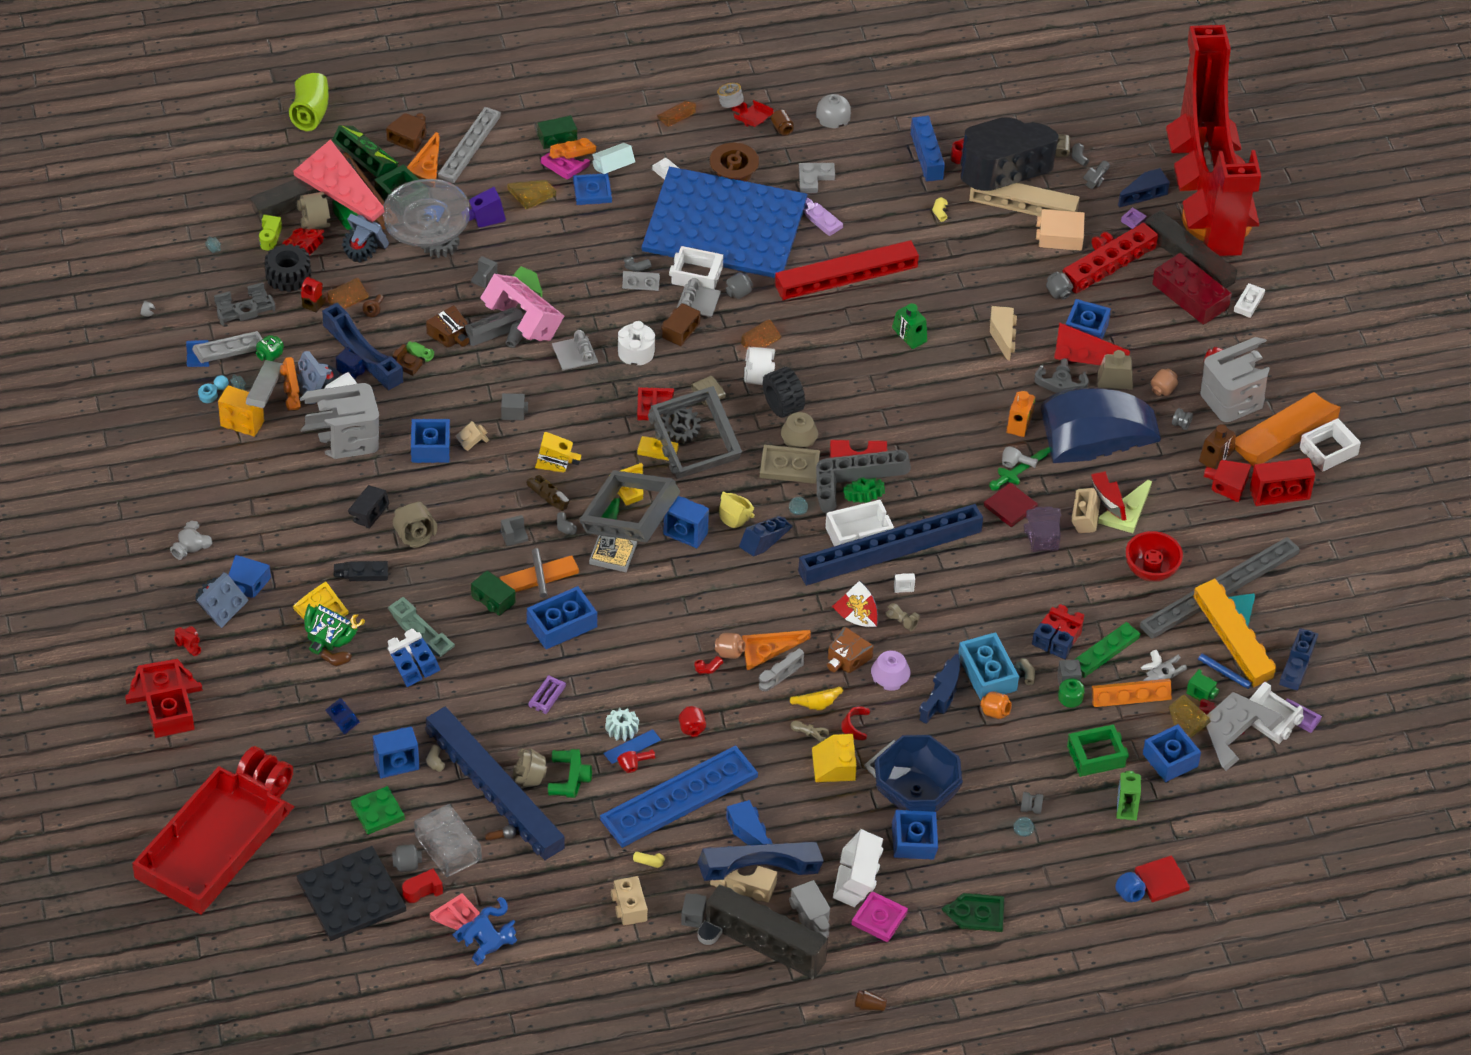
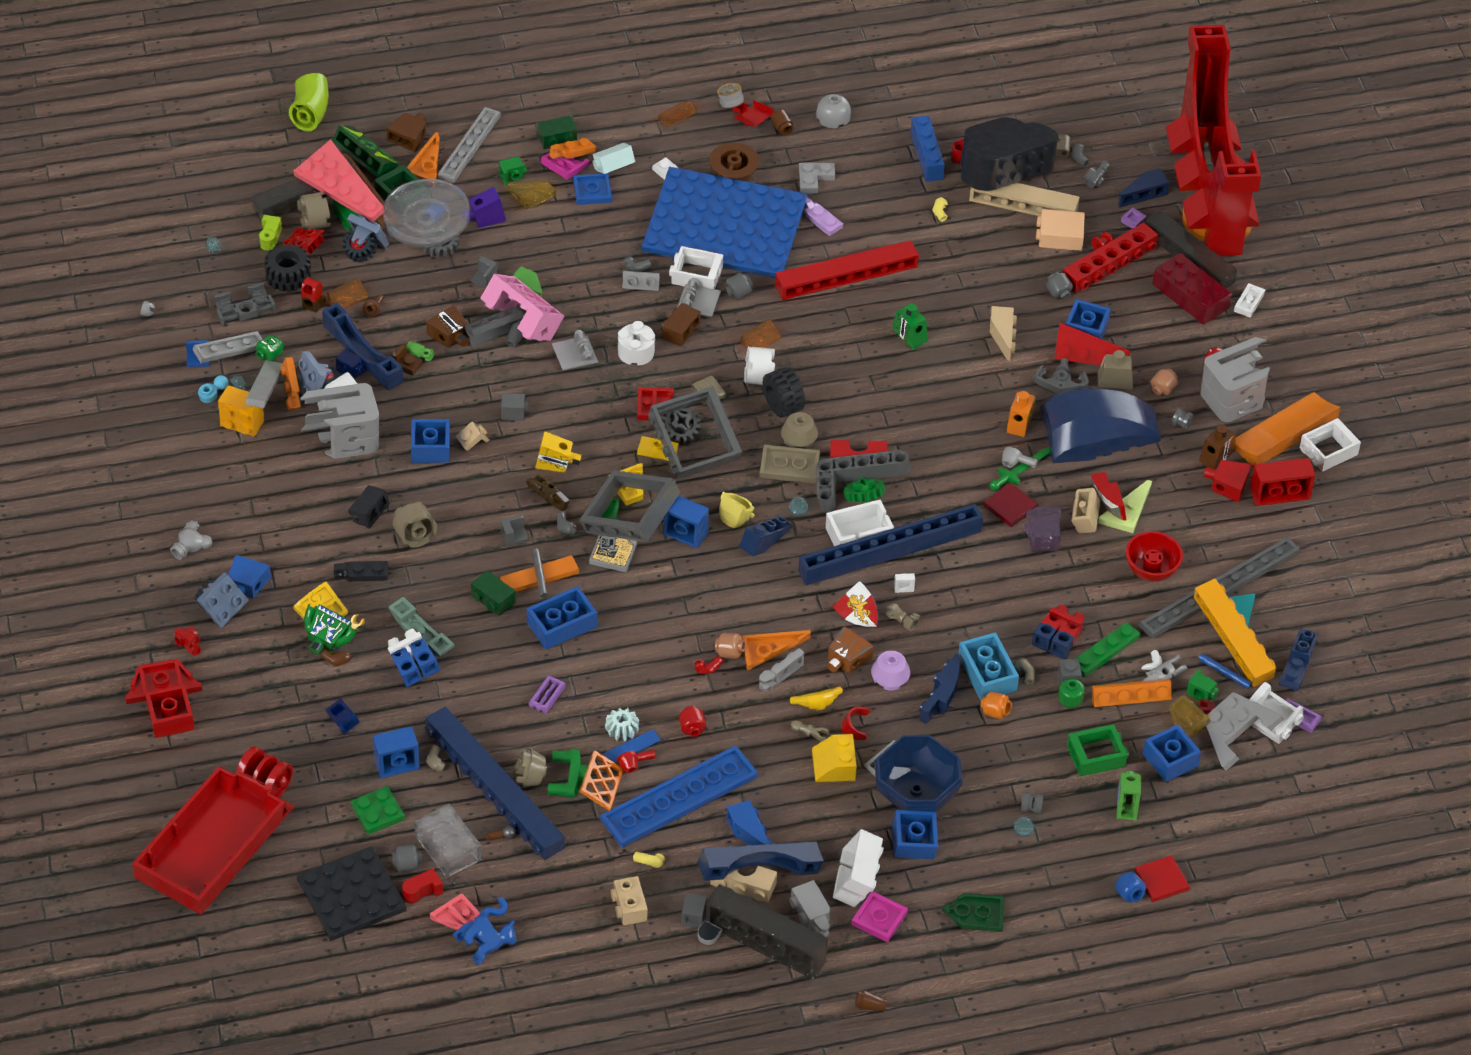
none -> green brick [499,156,527,186]
none -> orange window [579,750,623,811]

